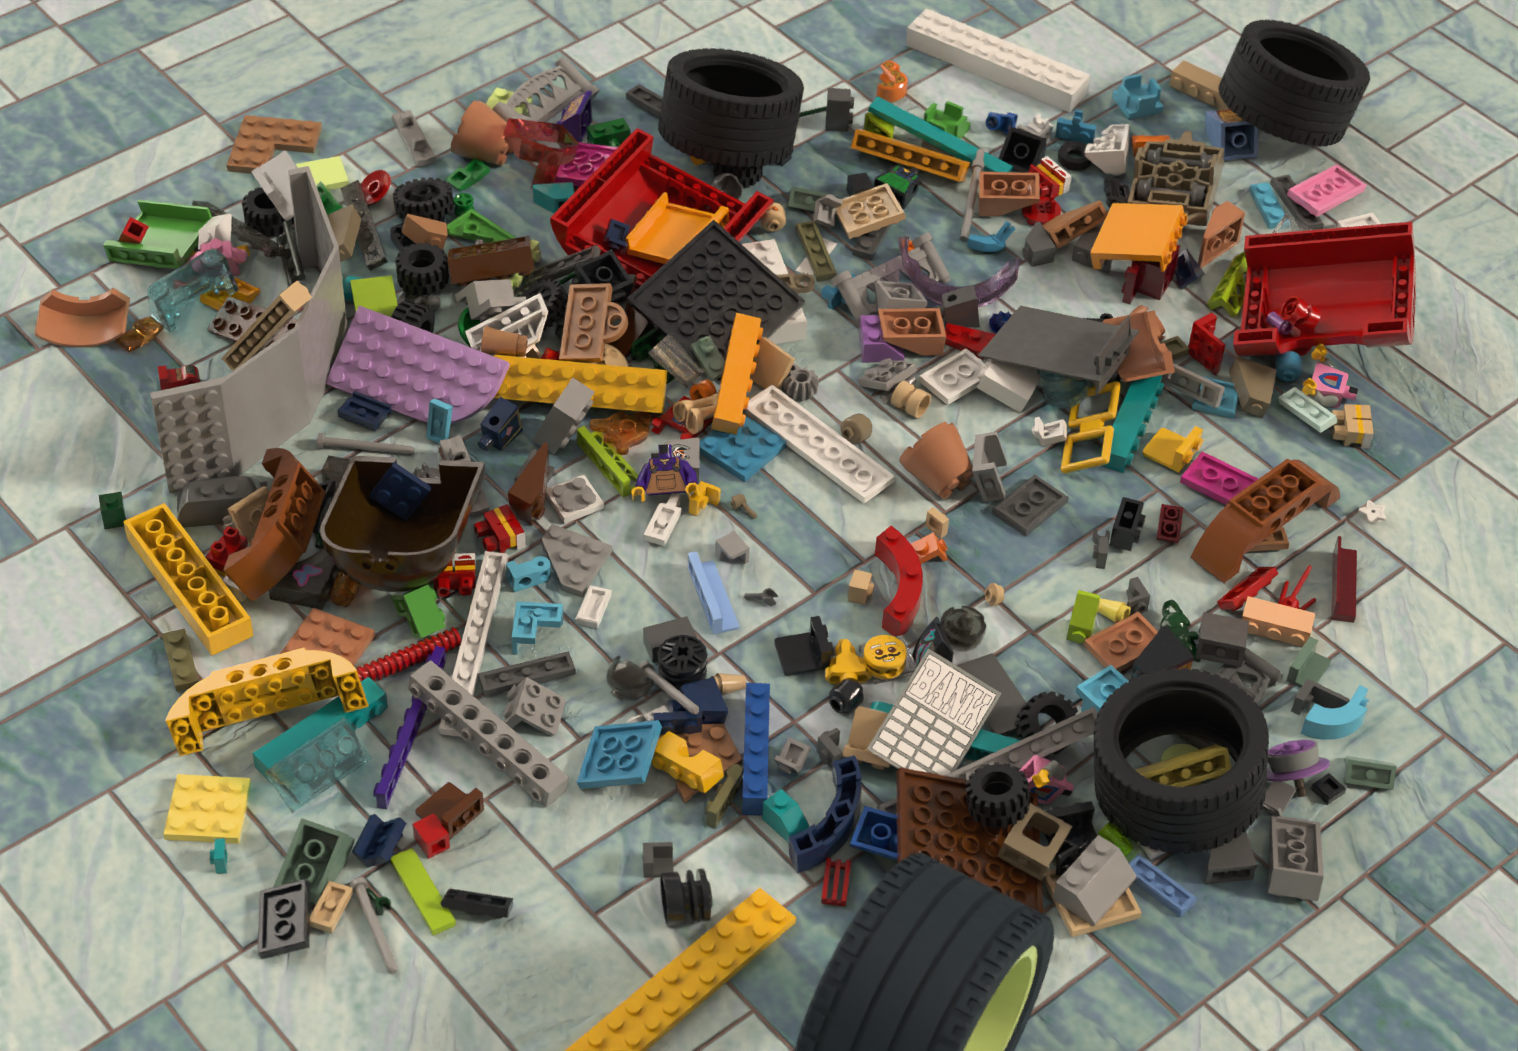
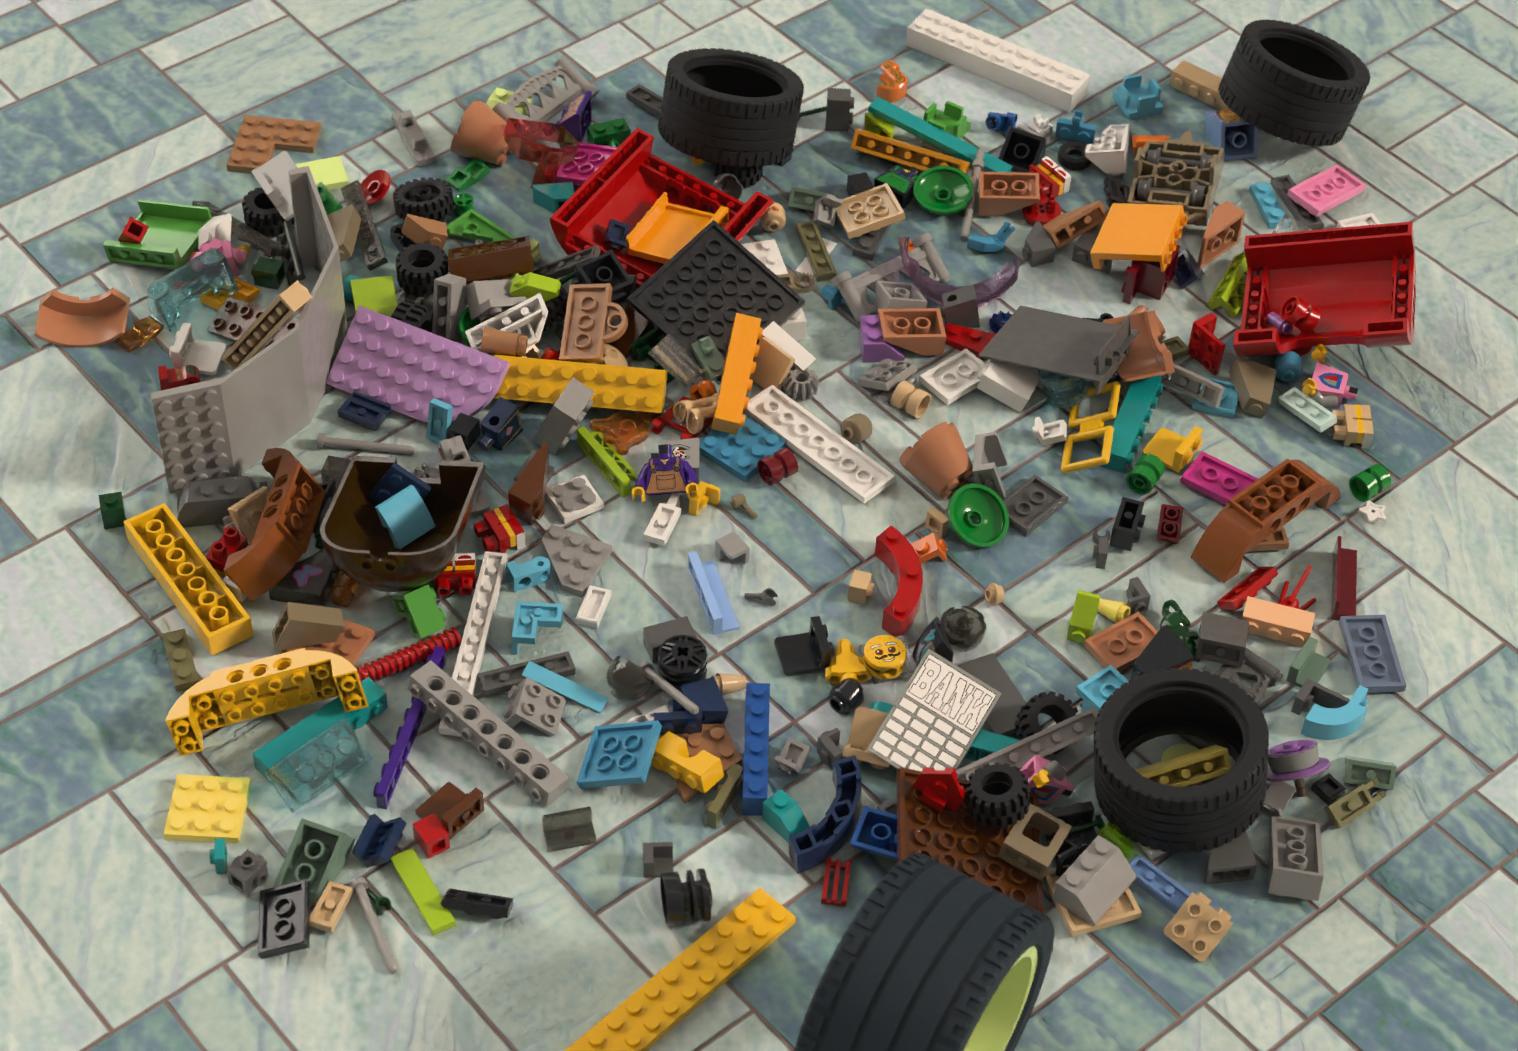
none -> white bracket [169,323,226,375]
none -> dark grey brick [226,849,269,896]
none -> dark green brick [251,256,286,290]
none -> dark tan slope [272,602,346,651]
none -> medium azure slope [375,485,436,549]
none -> light grey brick [432,274,466,342]
none -> black brick [448,412,480,451]
none -> lime slope [510,272,561,302]
none -> medium azure sticker [522,661,609,713]
none -> clear smoke panel [542,807,596,852]
none -> dark red wheel [757,448,798,486]
none -> white sticker [762,321,816,371]
none -> red plate [912,767,967,812]
none -> green dish [913,166,973,215]
none -> green dish [948,484,1009,548]
none -> dark green piece [1069,814,1105,834]
none -> green wheel [1126,454,1165,495]
none -> tan bracket [1164,891,1233,962]
none -> olive hinge [1324,778,1387,829]
none -> sand blue plate [1339,615,1406,693]
none -> green wheel [1349,464,1391,502]

